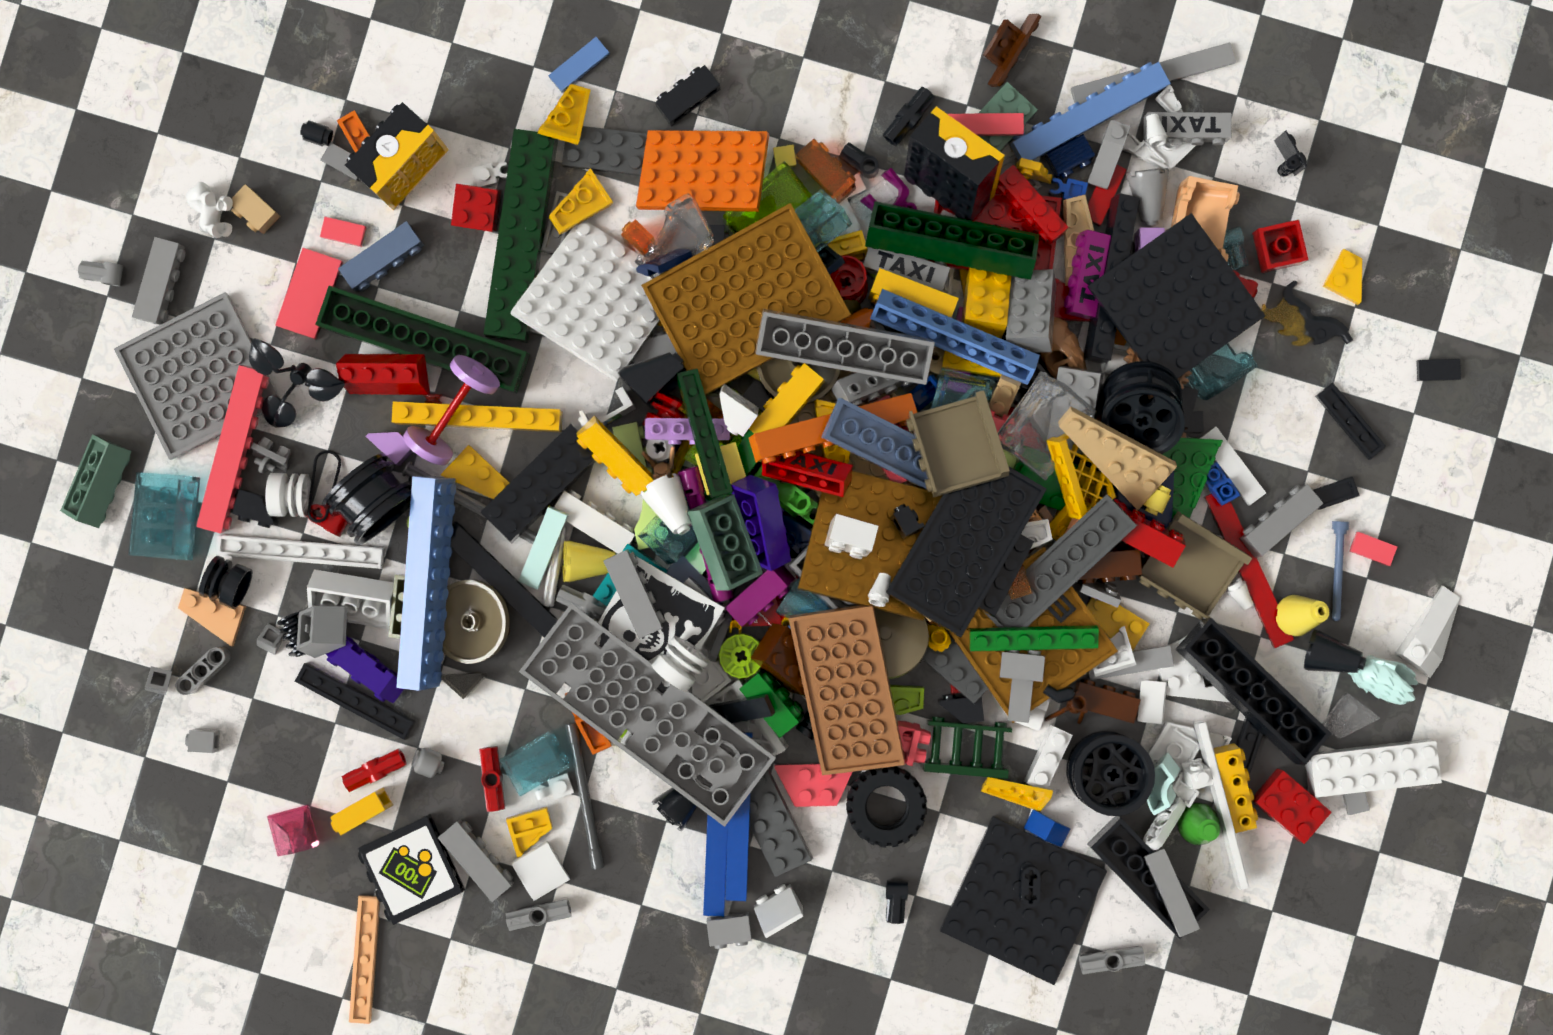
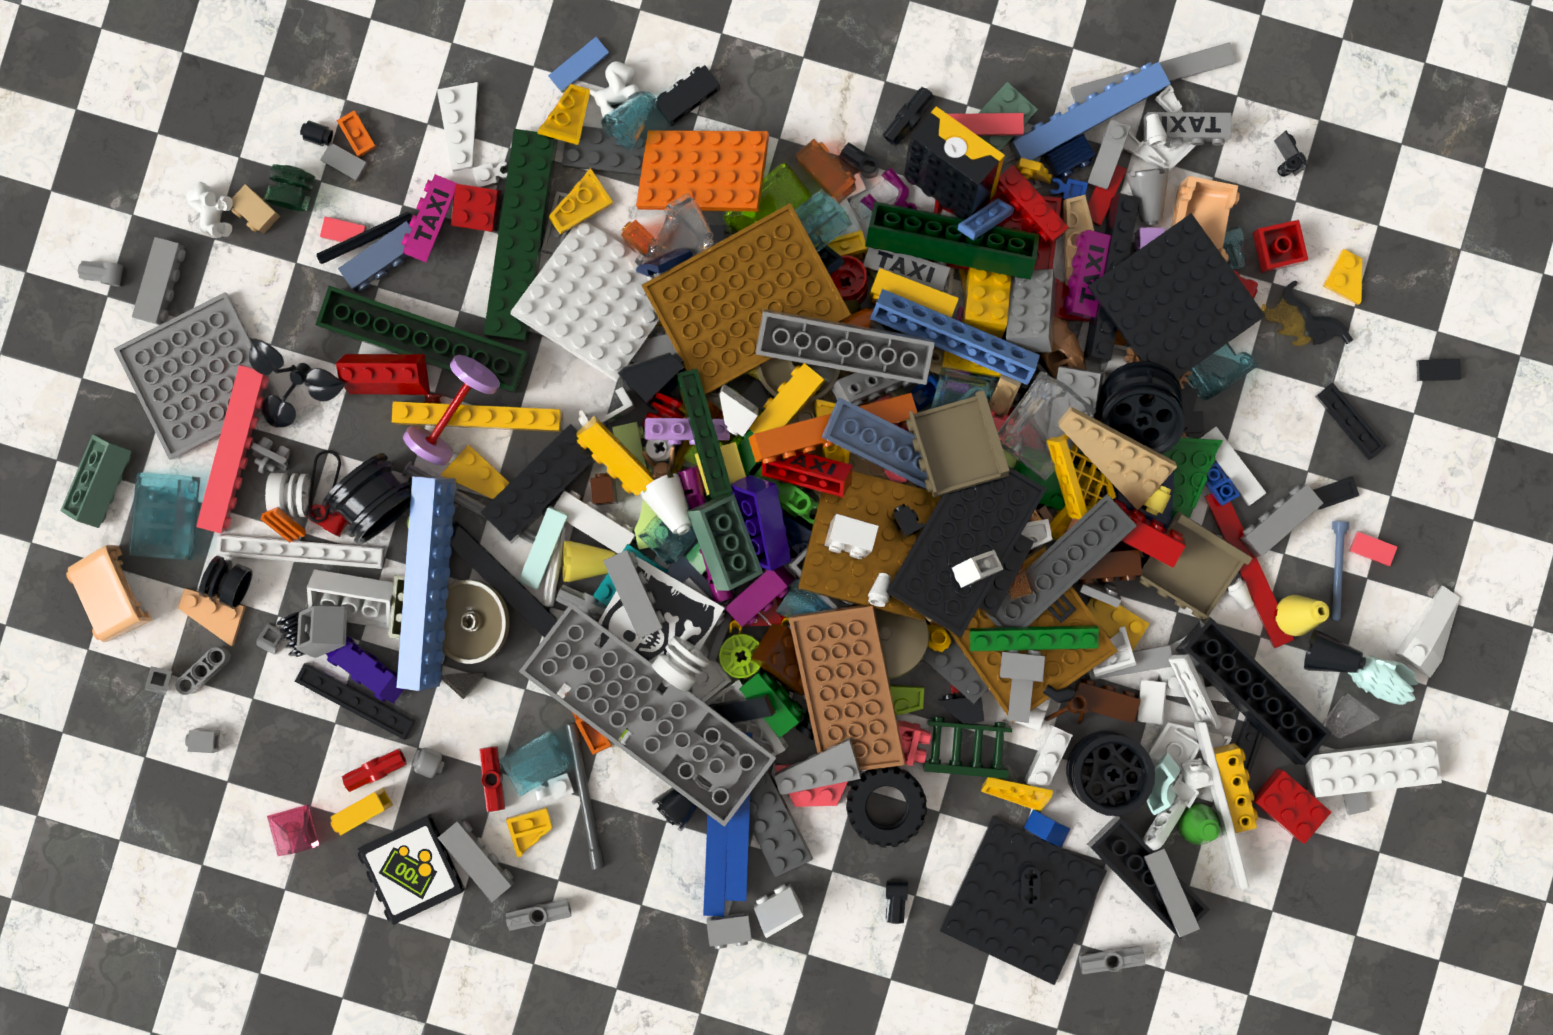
black slope [232,490,279,528] -> none
coral tile [275,248,343,340] -> none
piece [345,102,449,211] -> none
light nougat tile [349,895,380,1024] -> none
lavender slope [365,432,413,466] -> none
white slope [511,841,570,901] -> none
light yellow tile [773,145,797,169] -> none
reddish brown bracket [983,14,1042,87] -> none
none -> light nougat windscreen [66,545,153,642]
none -> orange tile [261,507,306,543]
none -> clear green wheel [263,164,315,212]
none -> black axle [316,211,412,264]
none -> dark pink brick [401,174,458,263]
none -> white wing [437,82,479,172]
none -> white animal [590,61,642,123]
none -> reddish brown brick [590,473,618,505]
none -> clear light blue cone [601,91,657,149]
none -> light grey wing [774,737,862,795]
none -> white slope [952,550,1003,588]
none -> medium blue tile [957,198,1014,240]
none -> white tile [1168,655,1222,729]

